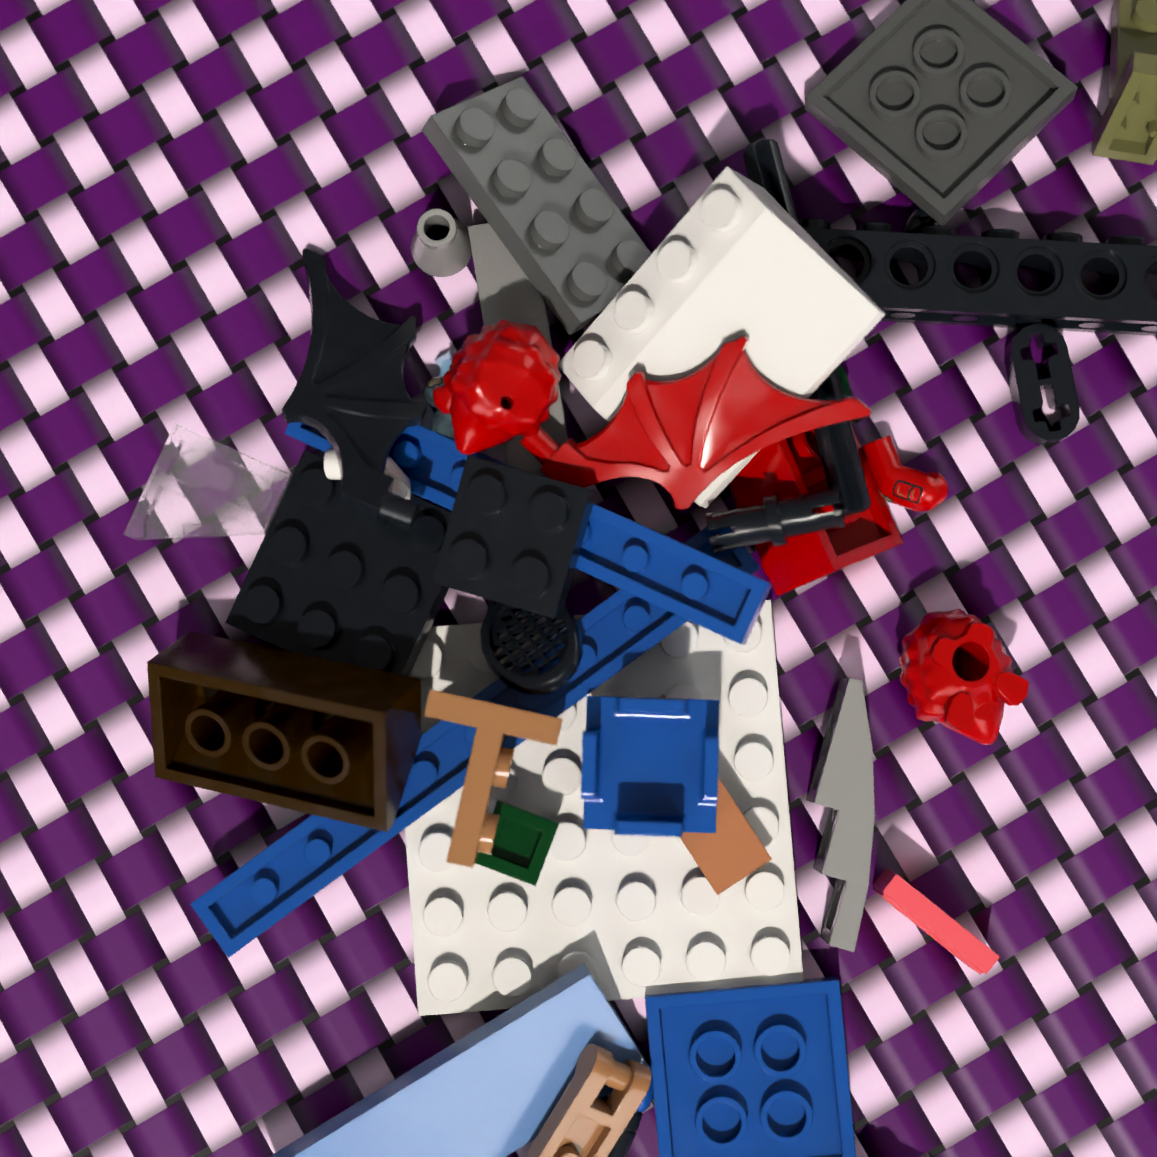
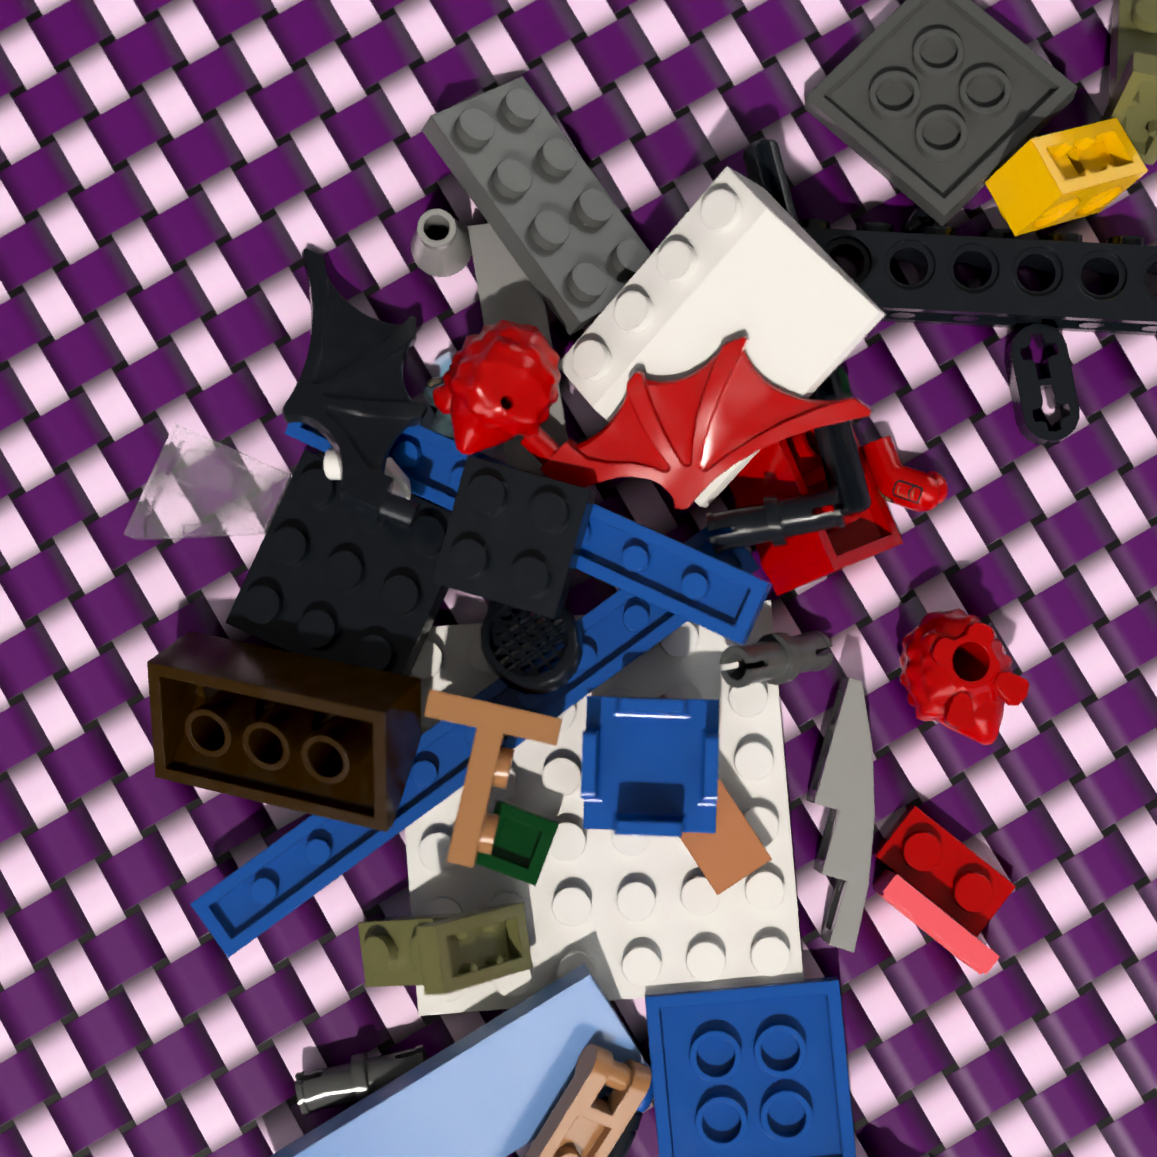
none -> dark grey pin [295,1044,428,1115]
none -> olive bracket [357,902,533,995]
none -> dark grey pin [720,630,833,688]
none -> red plate [872,804,1016,937]
none -> yellow brick [984,117,1148,236]

